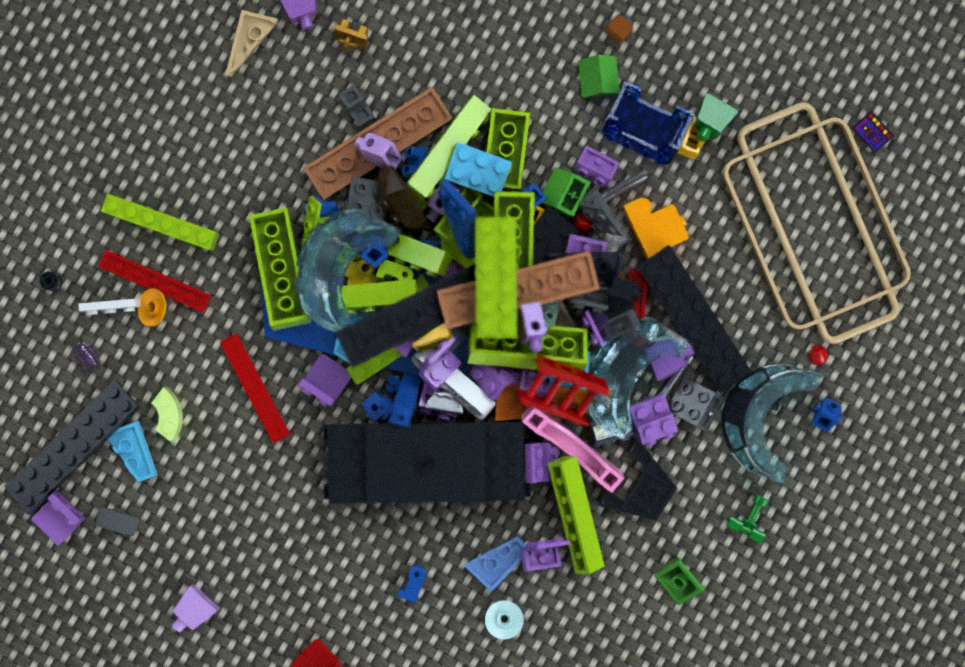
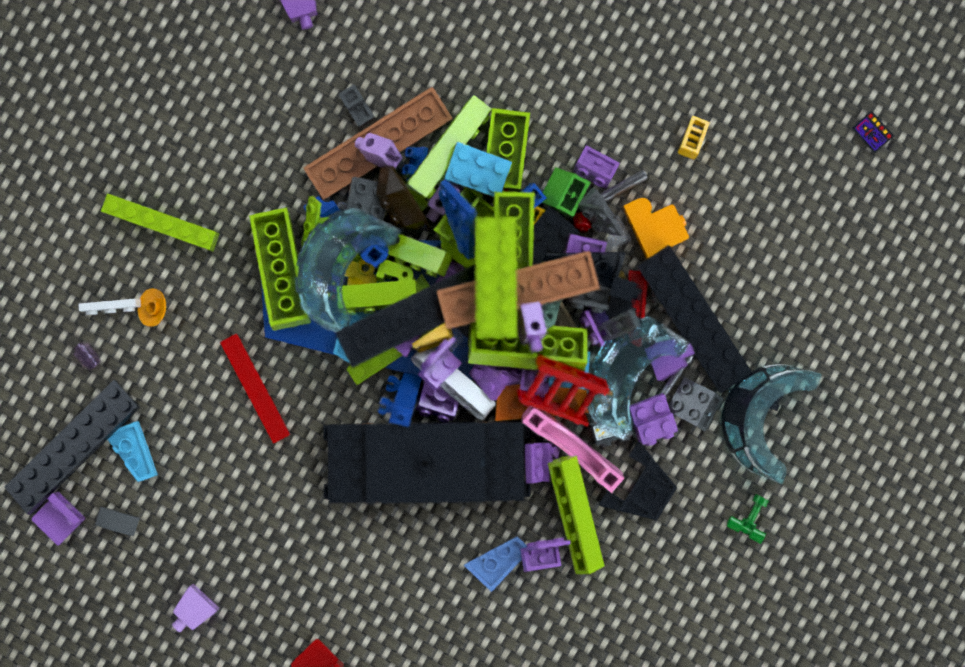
black wheel [39,271,63,291] -> none
red tile [98,250,212,313] -> none
yellowish green brick [152,387,183,441] -> none
tan wing [225,10,278,77] -> none
medium lavender bracket [298,354,352,407] -> none
pearl gold hips [333,19,368,52] -> none
blue brick [362,392,392,423] -> none
blue leg [397,565,426,603] -> none
light grey tile [424,392,463,415] -> none
light aqua dish [485,600,524,639] -> none
bright green slope [578,55,620,99] -> none
clear blue windscreen [602,81,695,165] -> none
dark orange piece [604,14,633,45] -> none
bright green slope [654,557,705,605] -> none
torso [693,93,738,142] -> none
tan bar [723,102,911,344] -> none
red piece [808,345,829,365] -> none
blue brick [811,397,842,433] -> none

